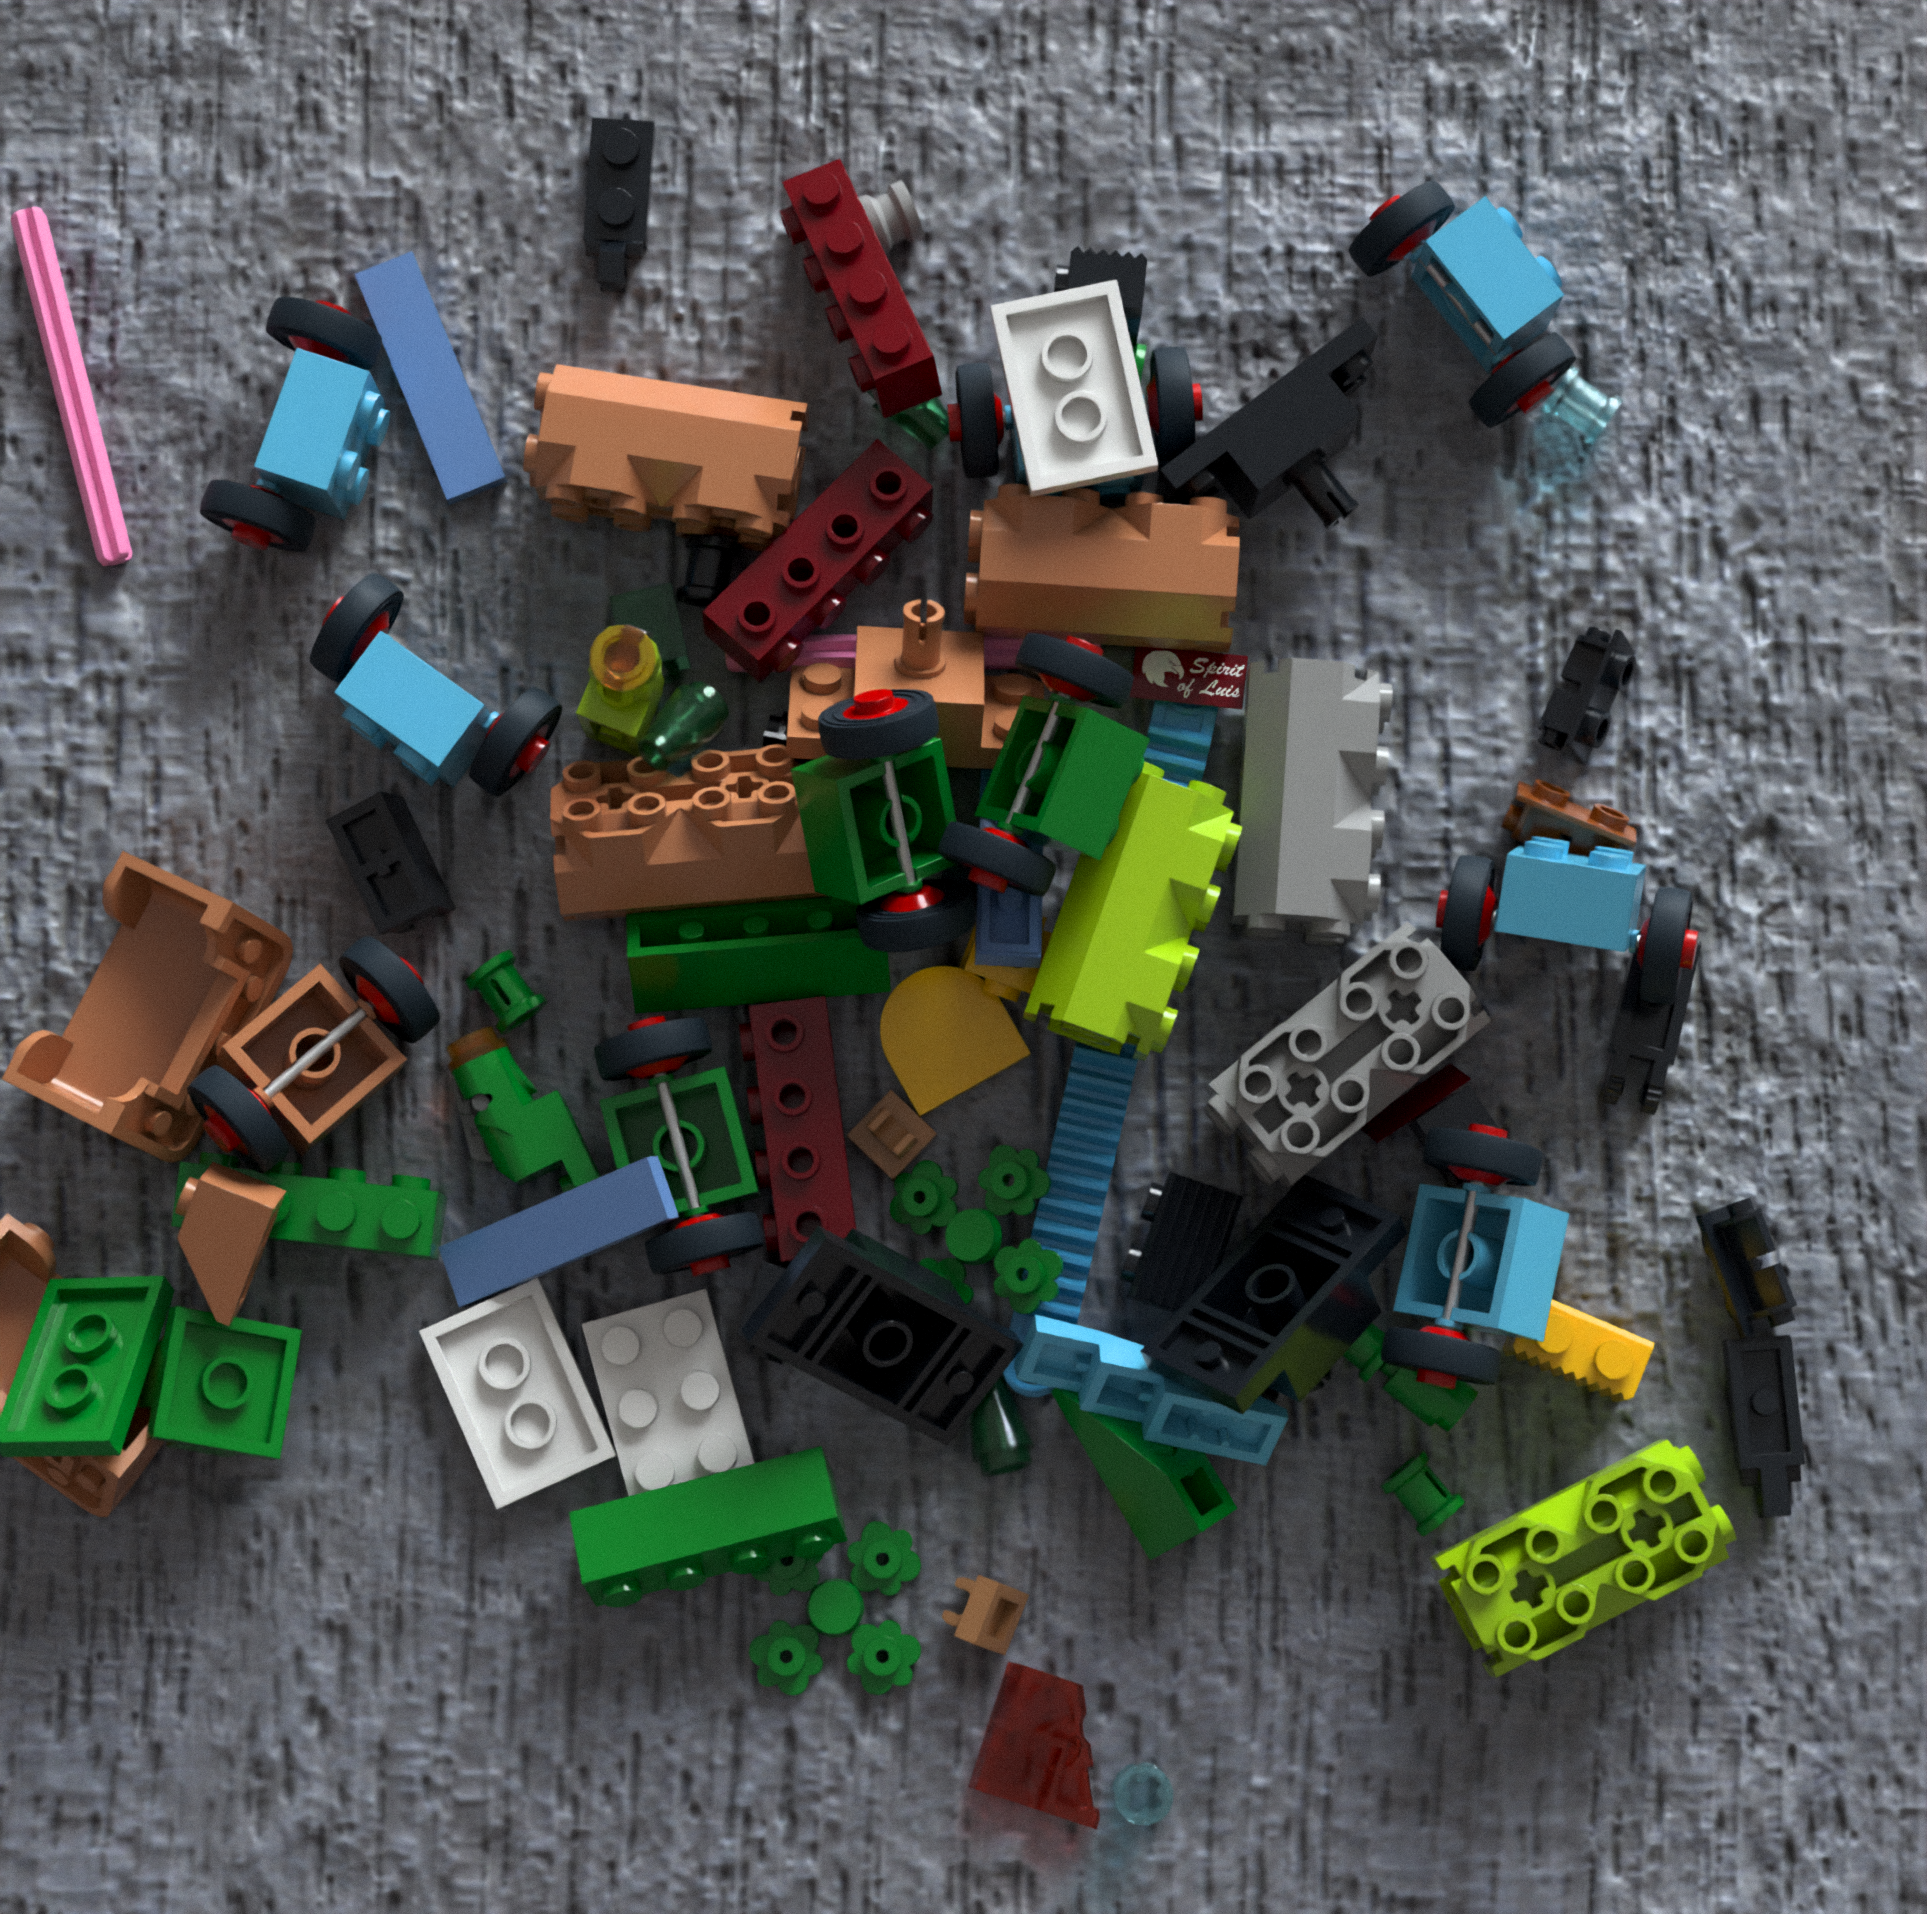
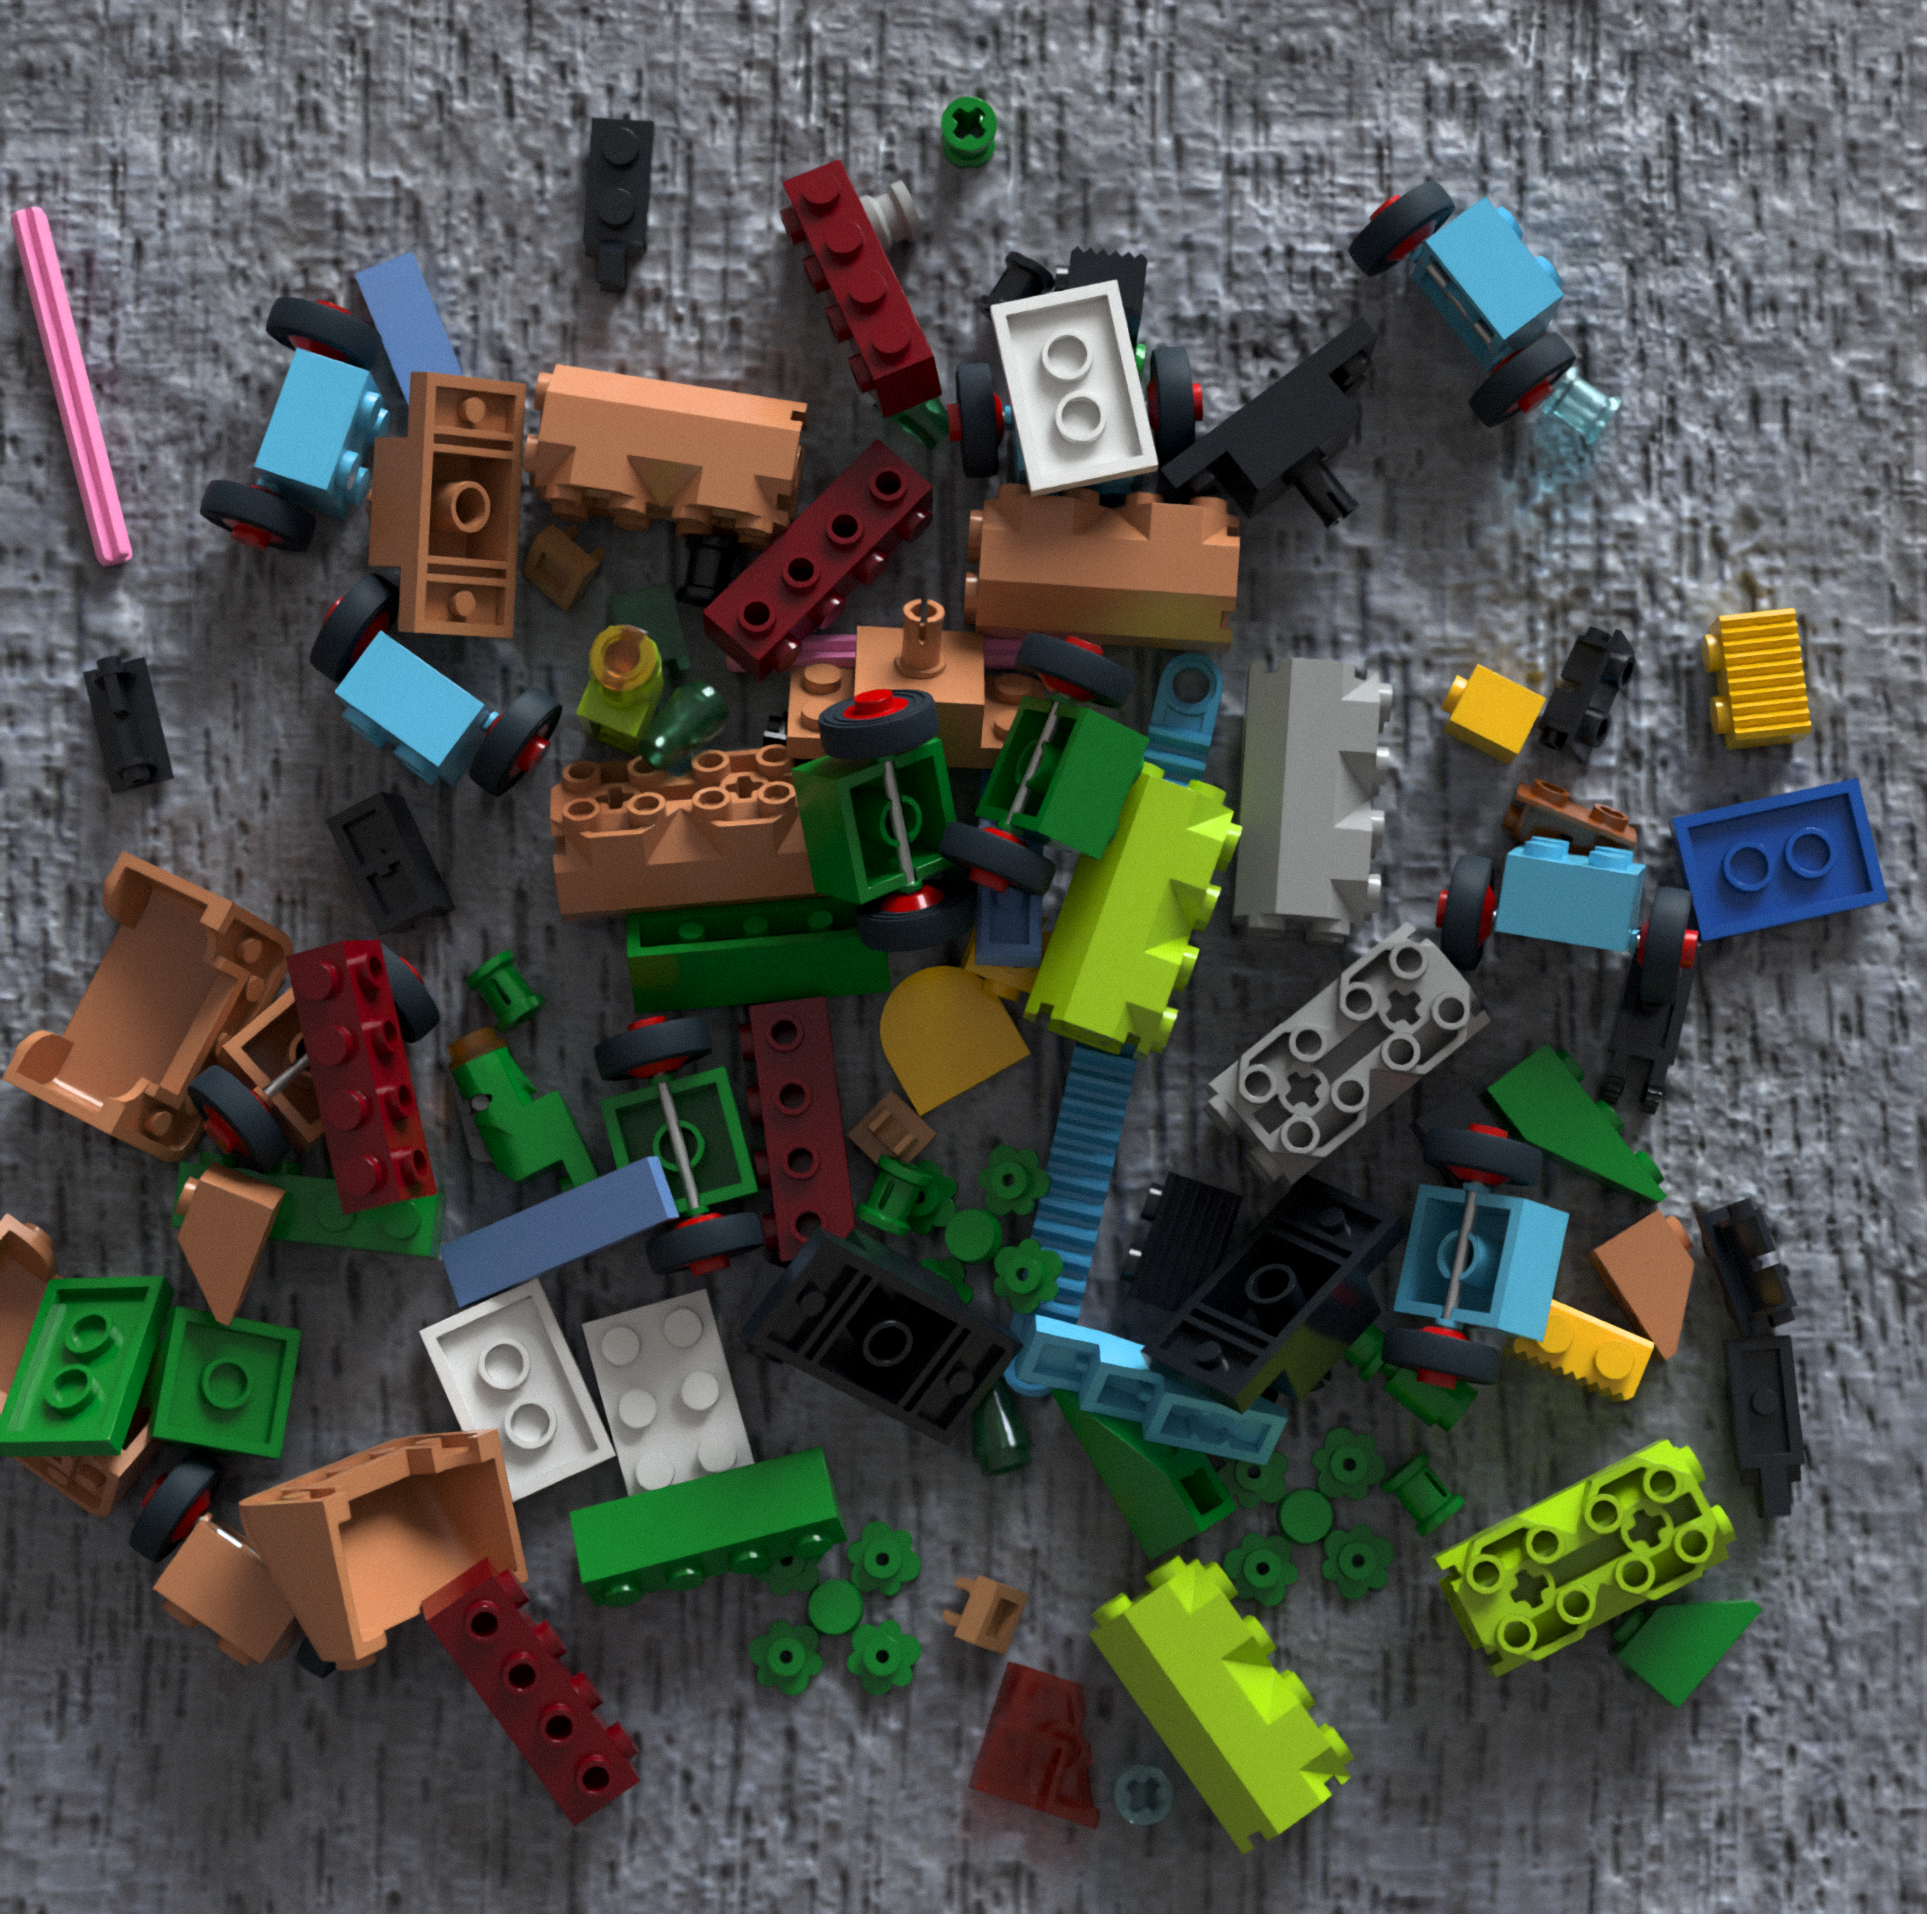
dark red sticker [1130,647,1248,709] -> none
dark red sticker [1360,1063,1471,1143] -> none
none -> black hinge [83,656,175,794]
none -> nougat brick [129,1449,336,1679]
none -> nougat windscreen [238,1429,529,1671]
none -> dark red brick [285,939,437,1215]
none -> nougat brick [365,372,526,639]
none -> dark red brick [421,1557,640,1827]
none -> medium nougat tile [520,523,605,612]
none -> green bush [854,1154,933,1237]
none -> green bush [941,96,997,169]
none -> black bush [976,251,1055,322]
none -> lime brick [1088,1554,1355,1855]
none -> green plant [1217,1427,1394,1606]
none -> yellow brick [1440,664,1546,765]
none -> green slope [1479,1042,1667,1207]
none -> nougat slope [1585,1209,1695,1362]
none -> green slope [1608,1599,1762,1709]
none -> blue plate [1668,778,1888,944]
none -> yellow brick [1701,608,1812,750]

